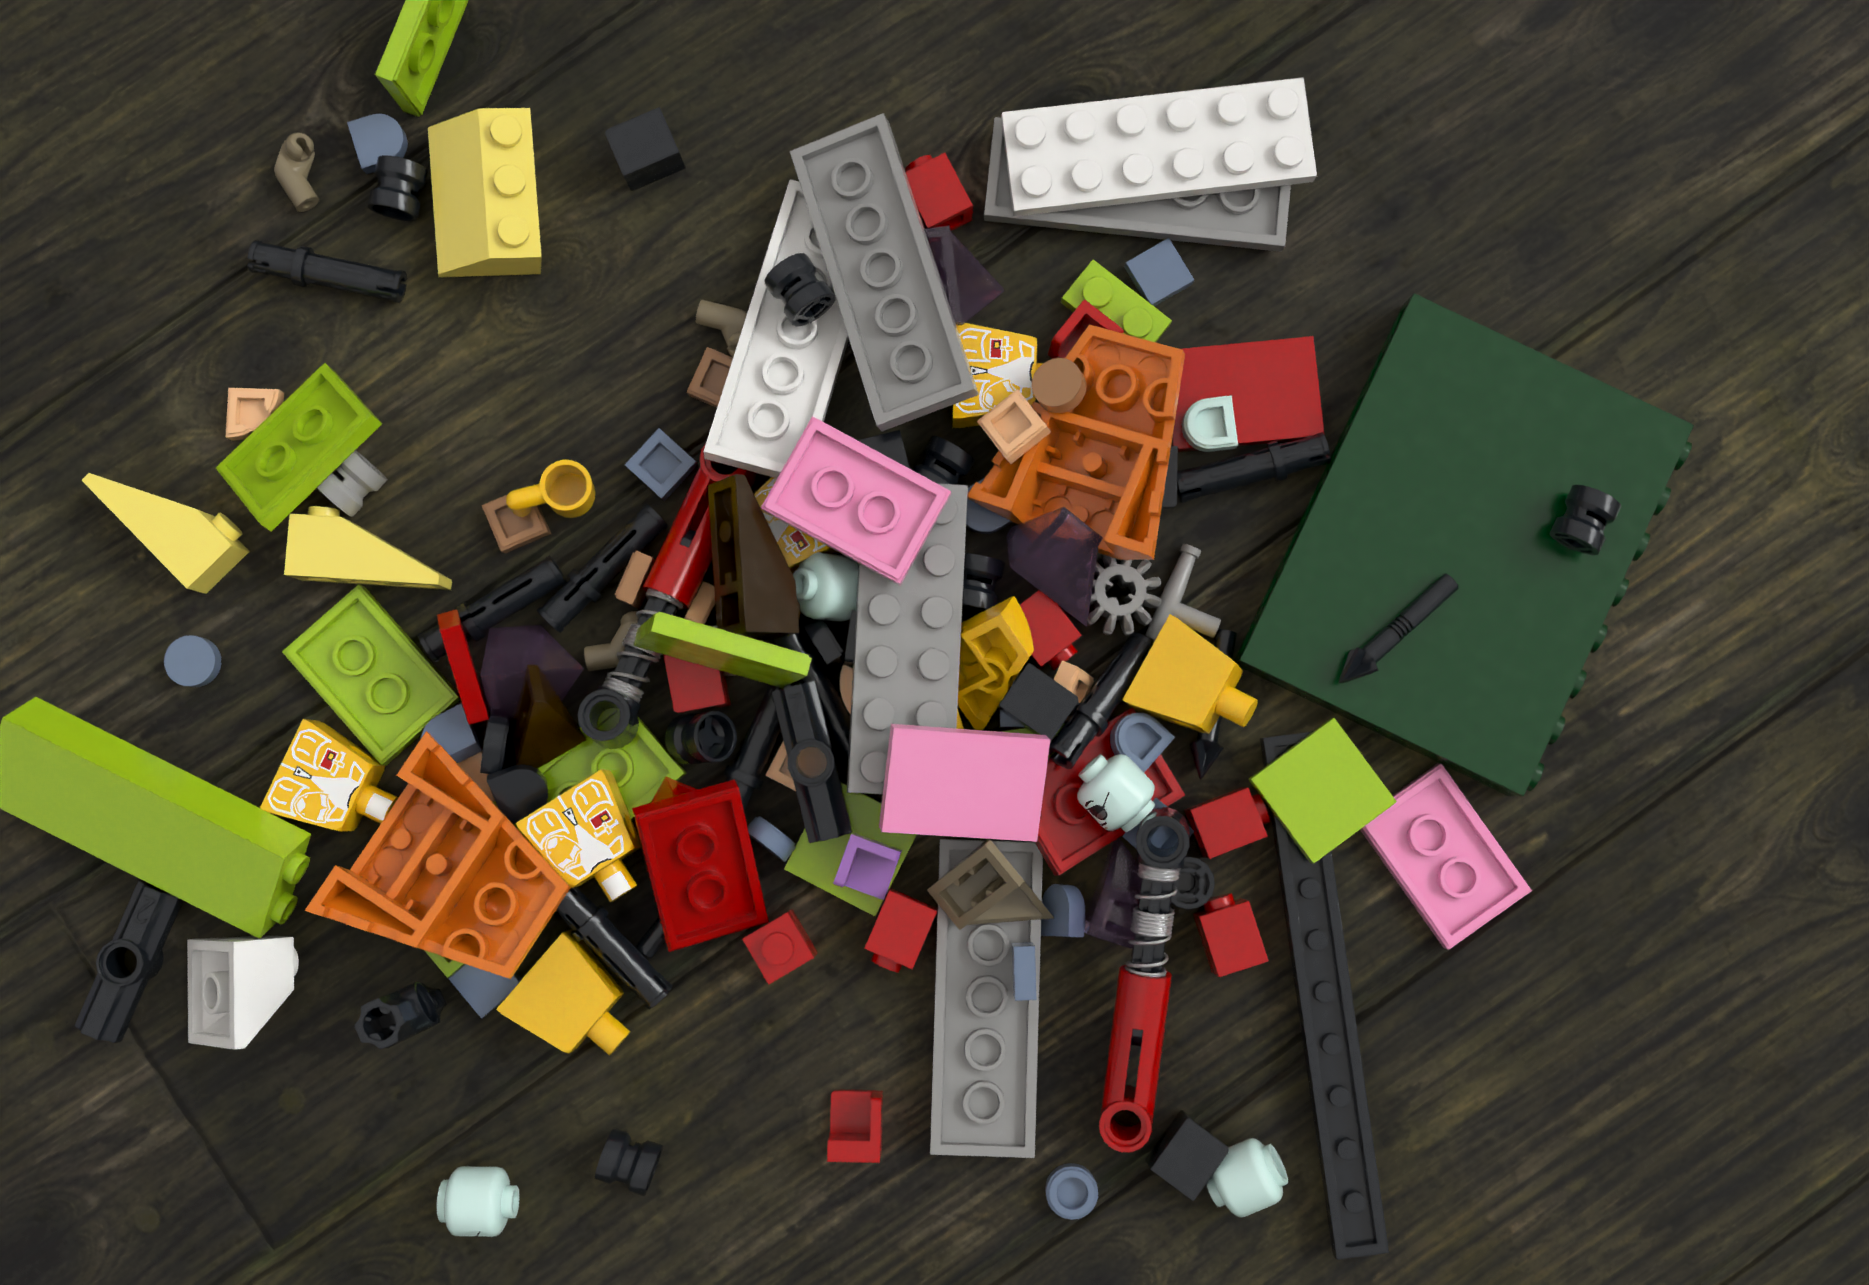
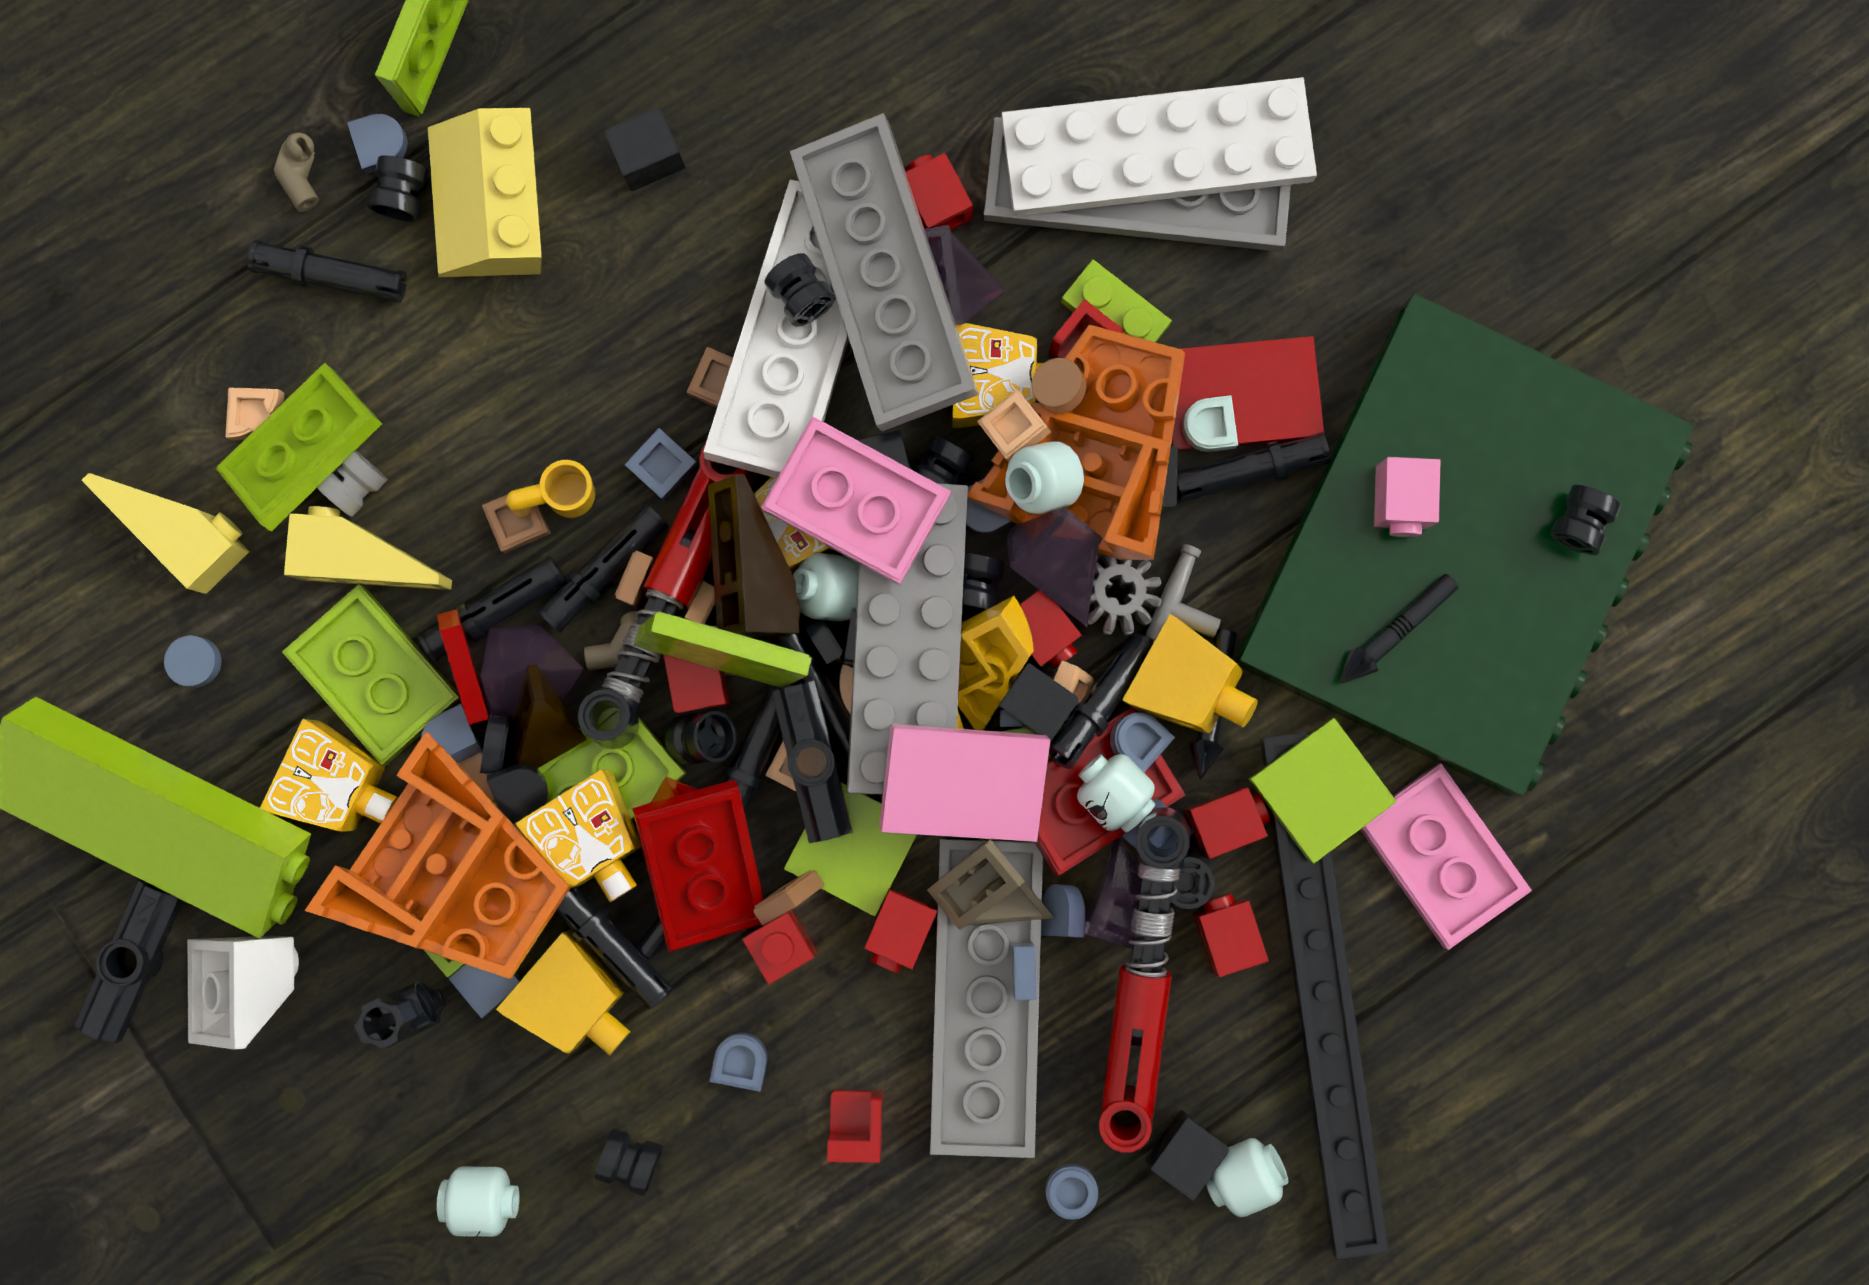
dark tan arm [696,299,747,357] -> none
sand blue tile [747,816,796,862] -> none
medium lavender panel [833,833,902,900] -> none
sand blue tile [1124,238,1194,307] -> none
none -> sand blue tile [710,1033,767,1092]
none -> medium nougat tile [753,870,825,926]
none -> light aqua head [1005,442,1084,514]
none -> bright pink brick [1374,457,1440,537]

